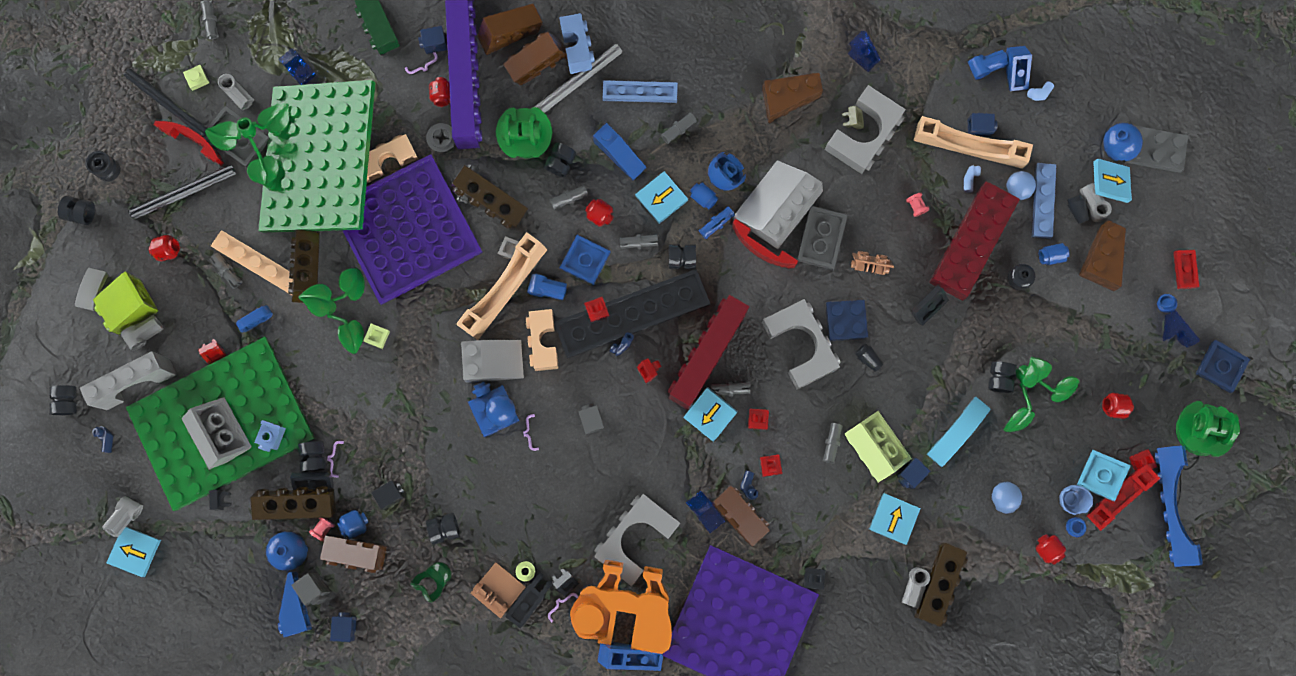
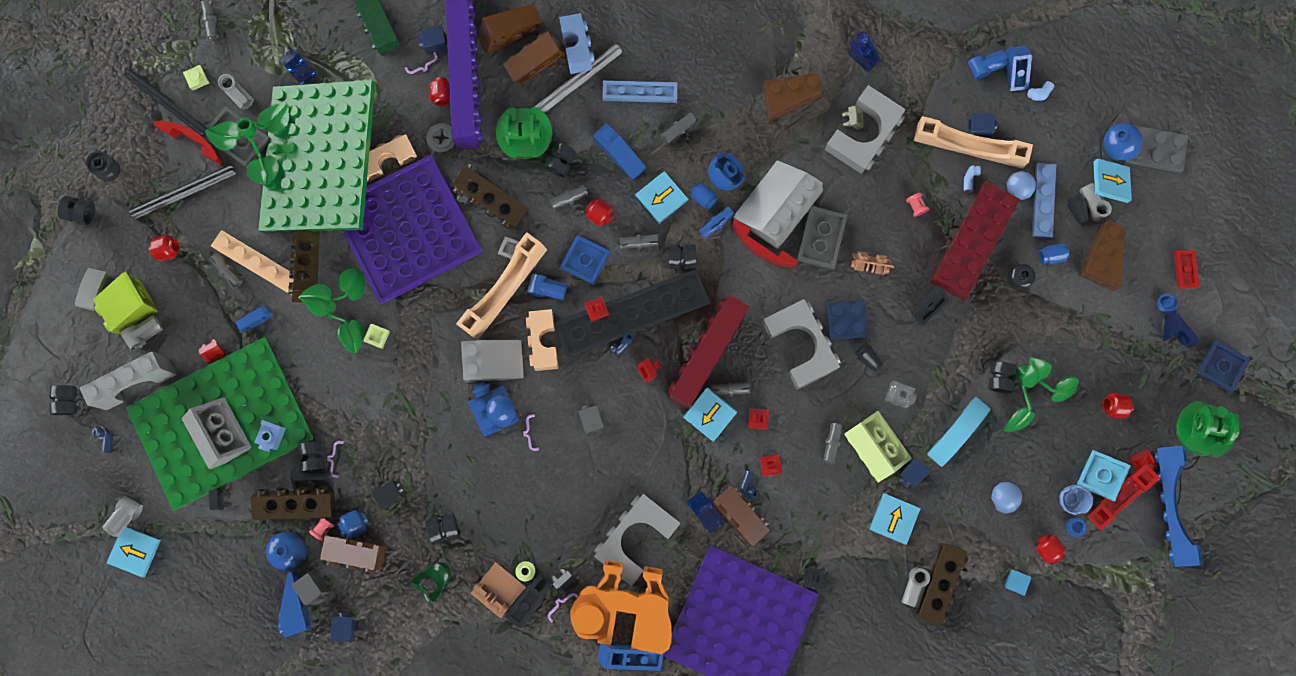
none -> clear brick [884,380,917,408]
none -> dark azure tile [1005,570,1031,596]

